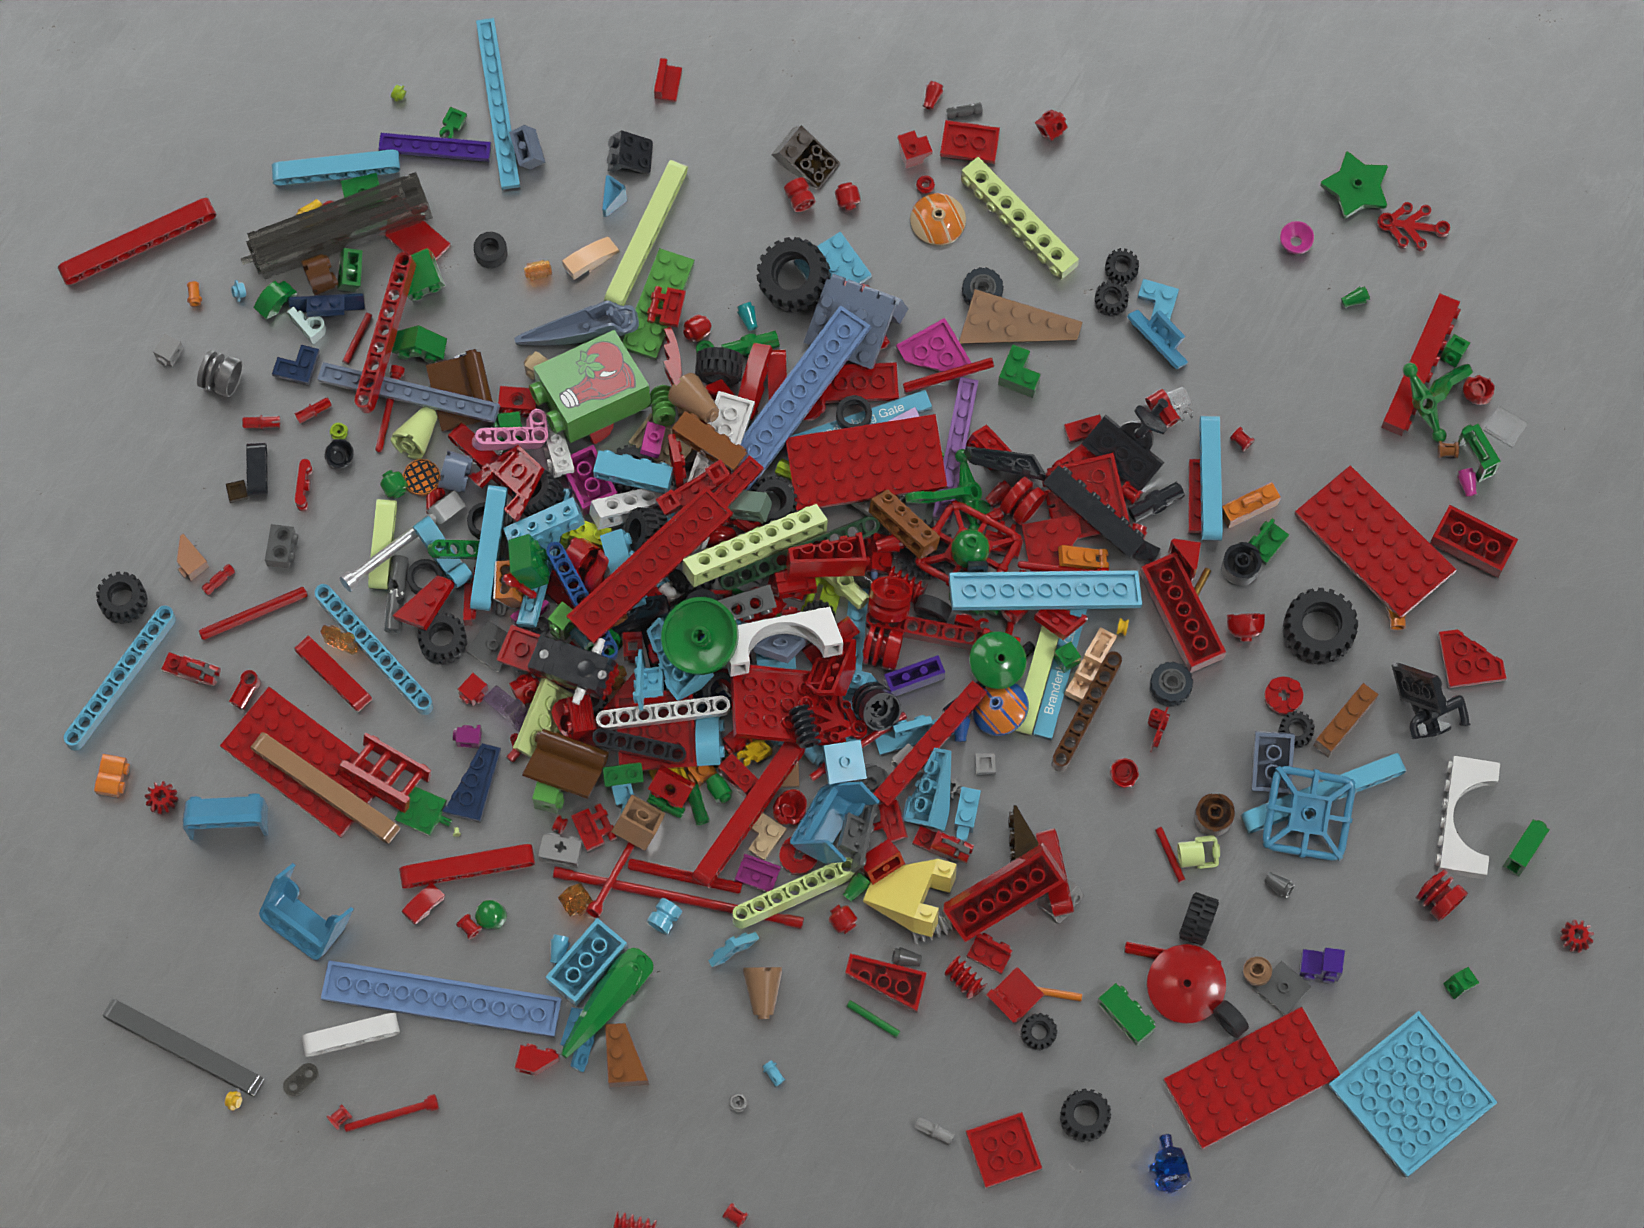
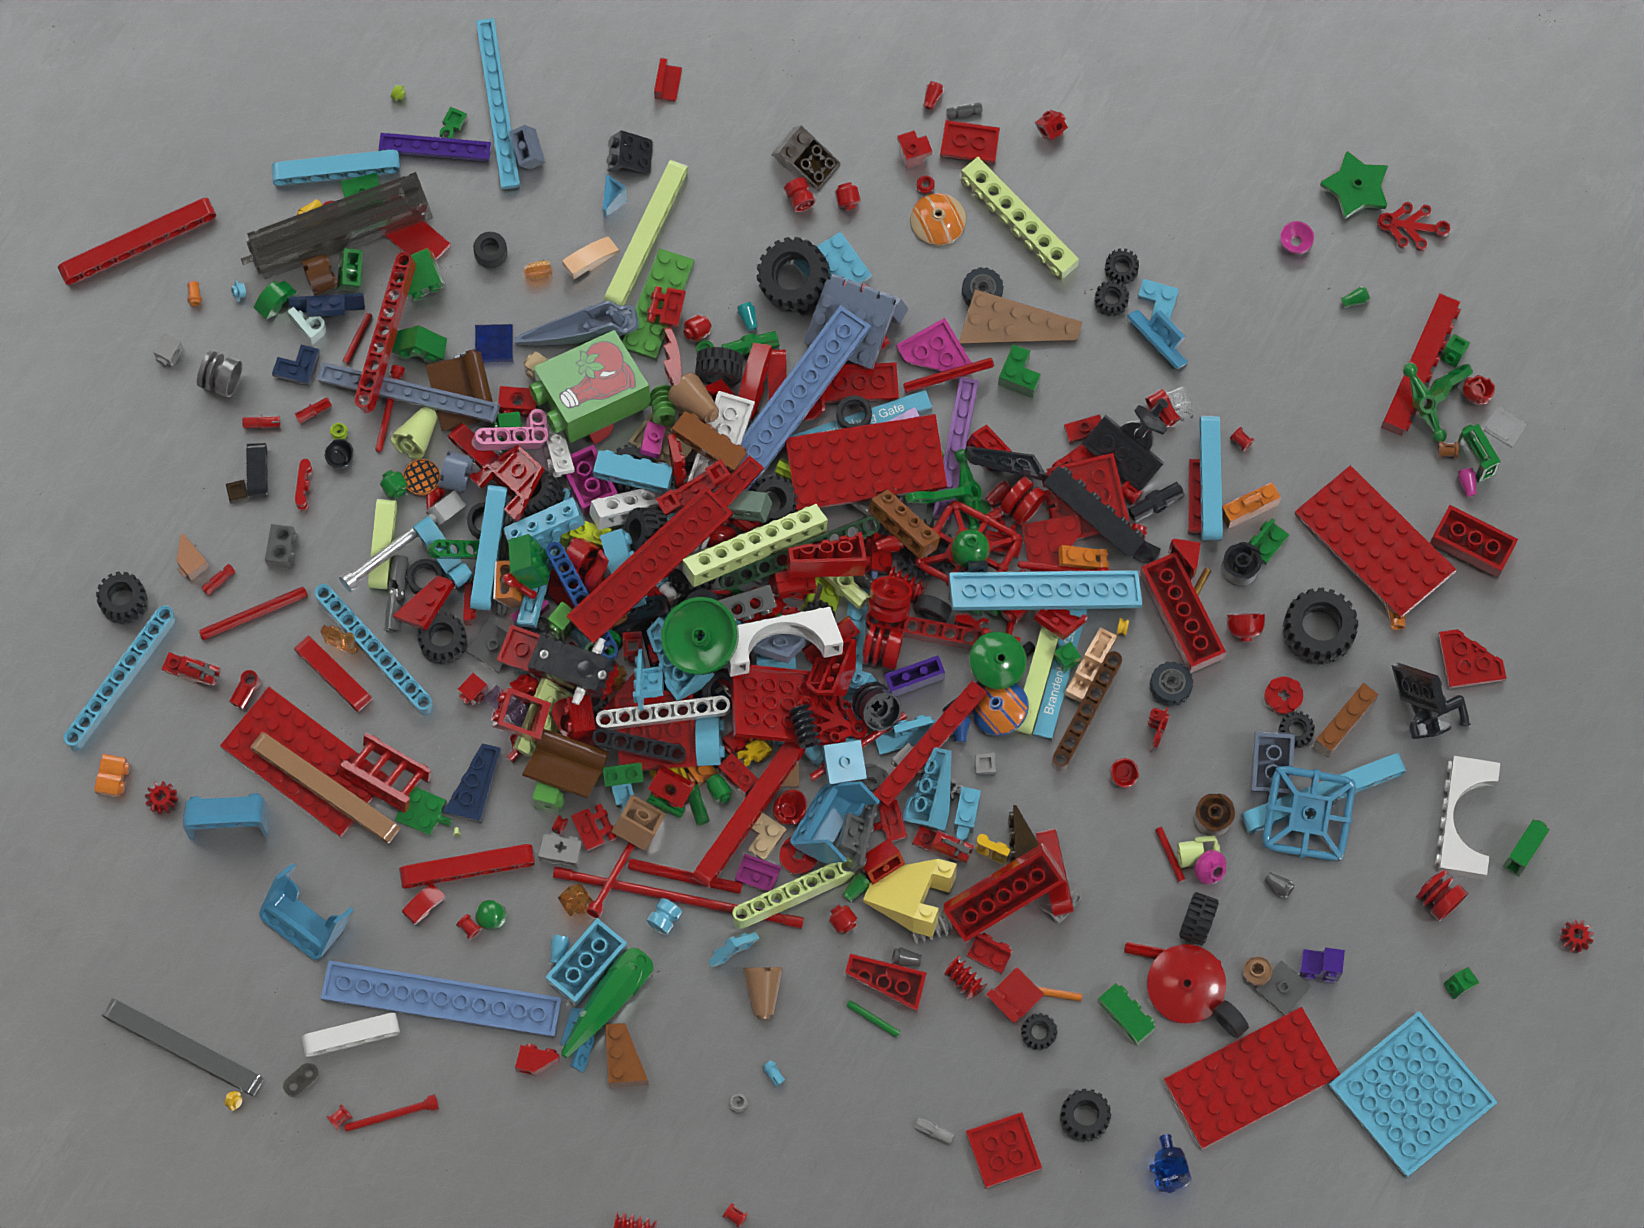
magenta brick [453,725,482,749] -> none
none -> clear blue plate [475,324,513,362]
none -> red window [491,687,551,742]
none -> yellow plate [975,834,1011,866]
none -> dark pink piece [1194,850,1227,885]

